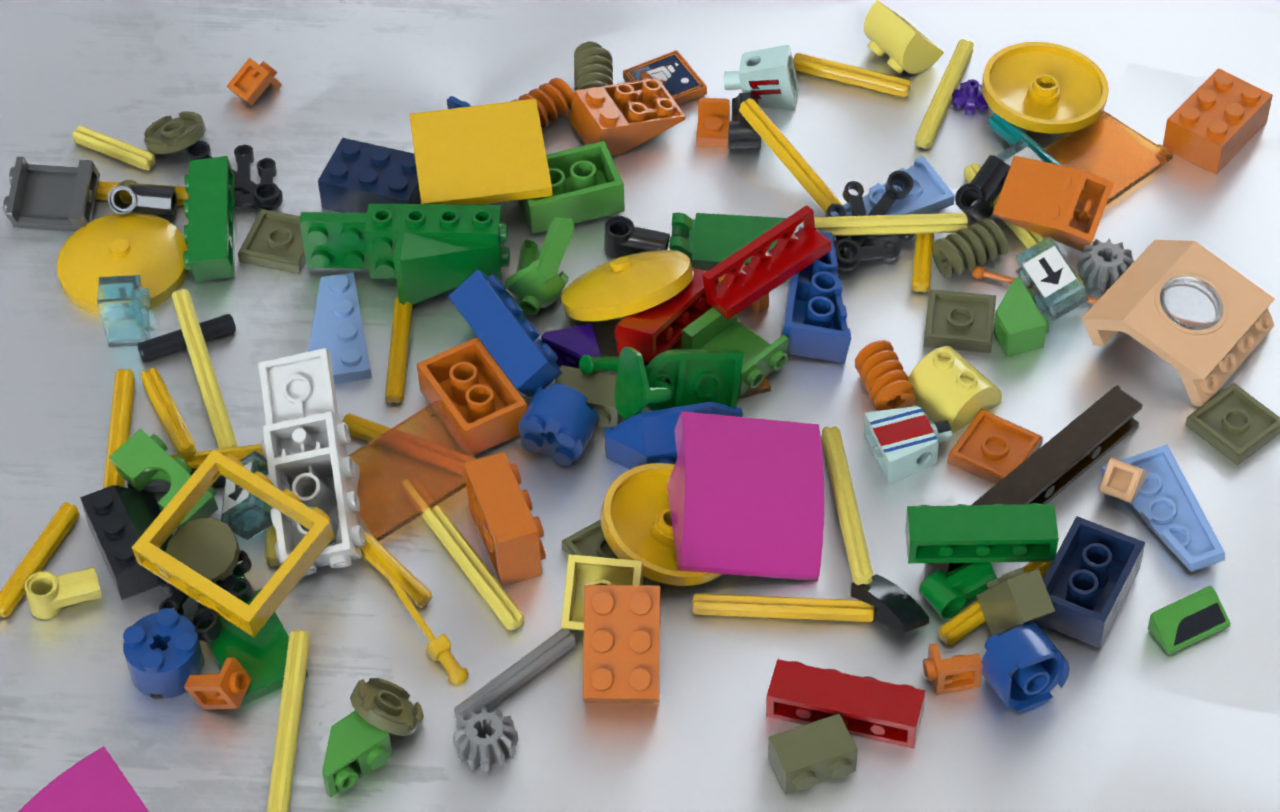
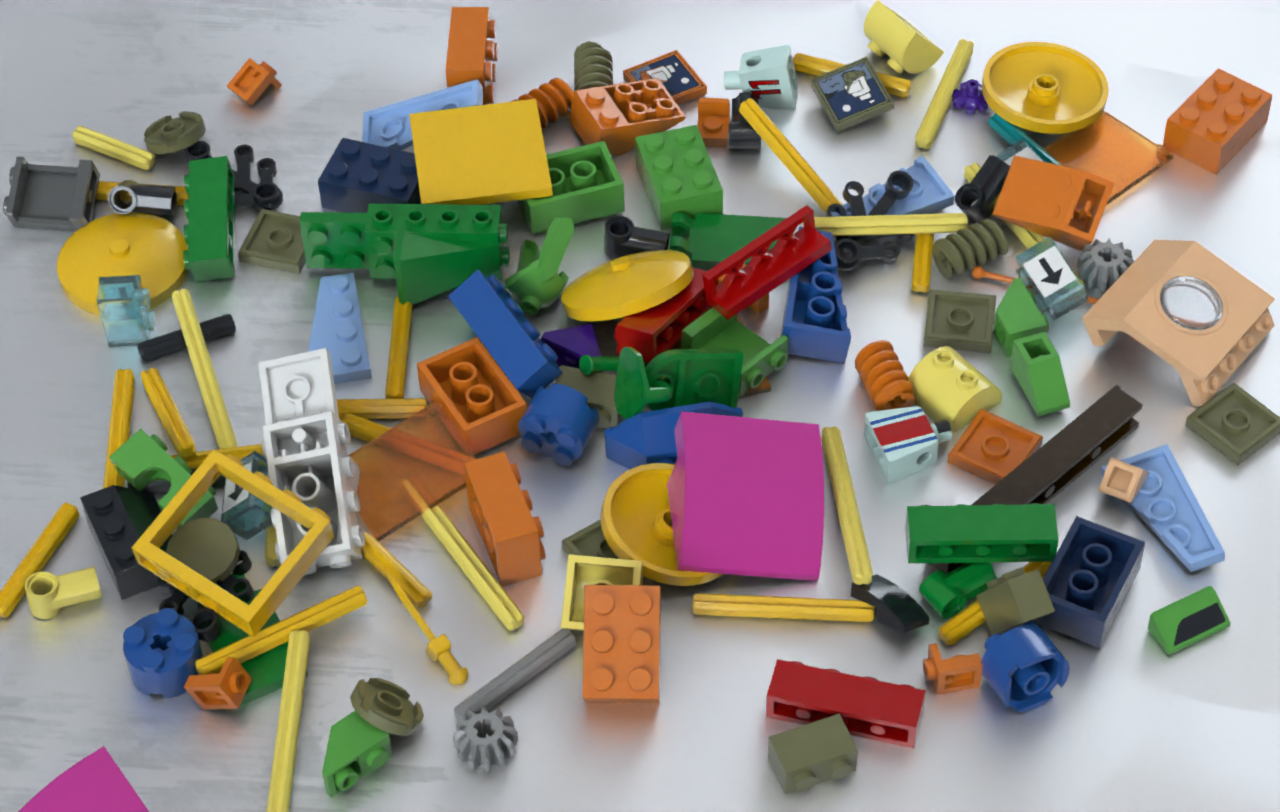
none -> yellow axle [195,586,367,675]
none -> yellow axle [336,398,427,420]
none -> light blue wing [362,79,483,150]
none -> orange brick [445,7,498,105]
none -> bright green brick [635,125,723,230]
none -> tile [810,56,894,132]
none -> bright green slope [1010,332,1070,416]

